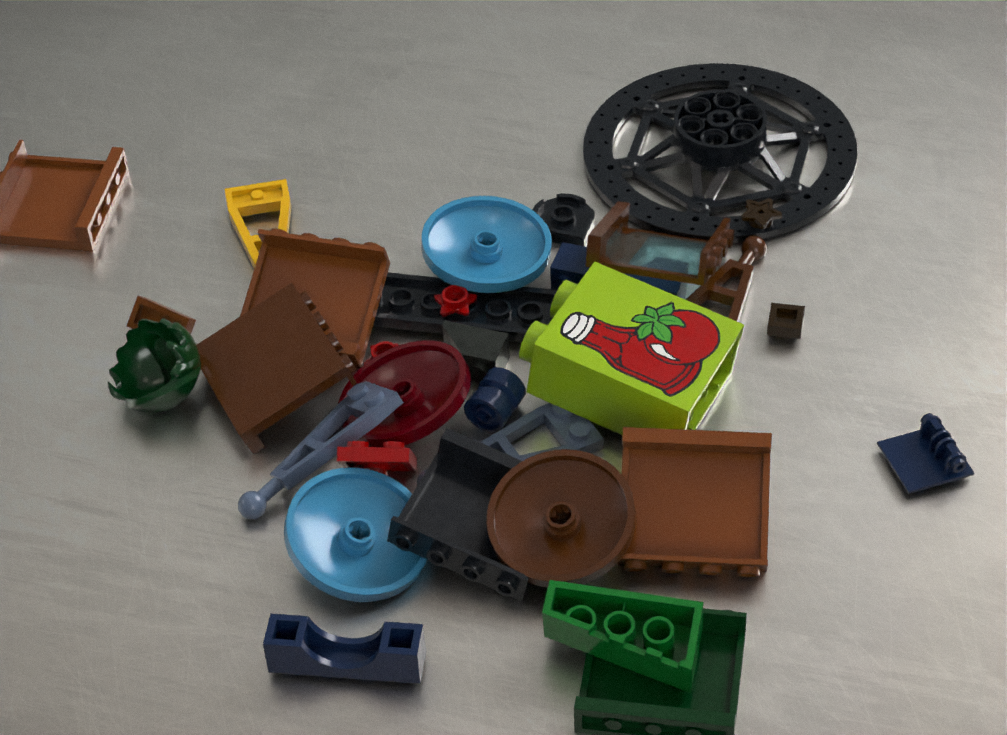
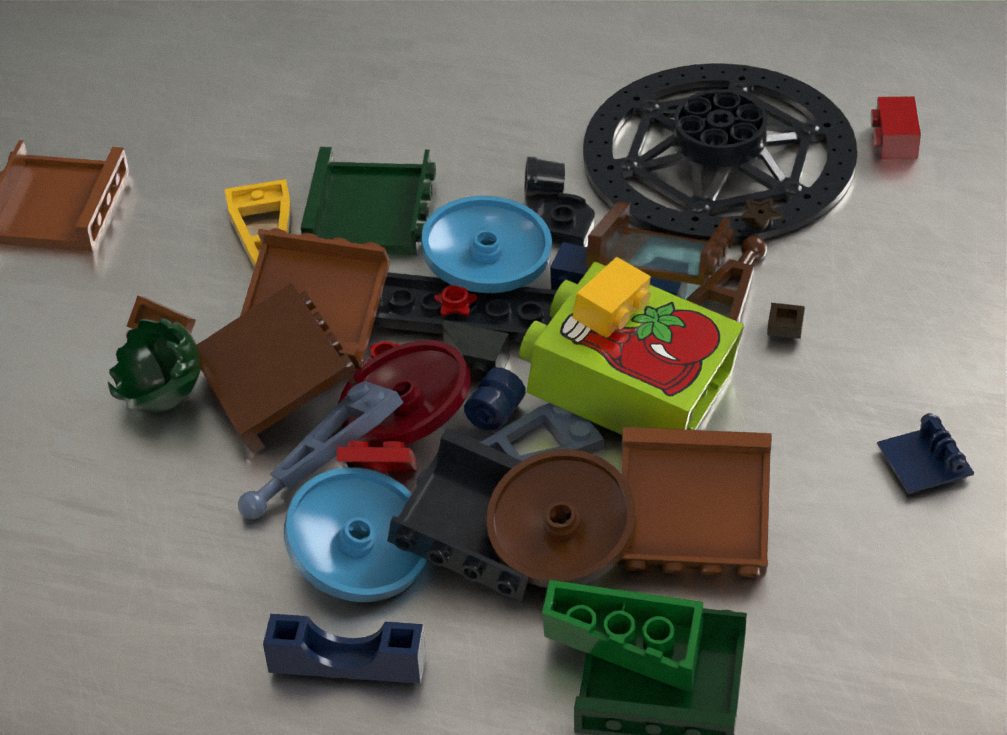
none -> dark green panel [300,147,436,255]
none -> black piece [524,157,565,197]
none -> yellow brick [572,257,651,338]
none -> red brick [871,96,921,159]

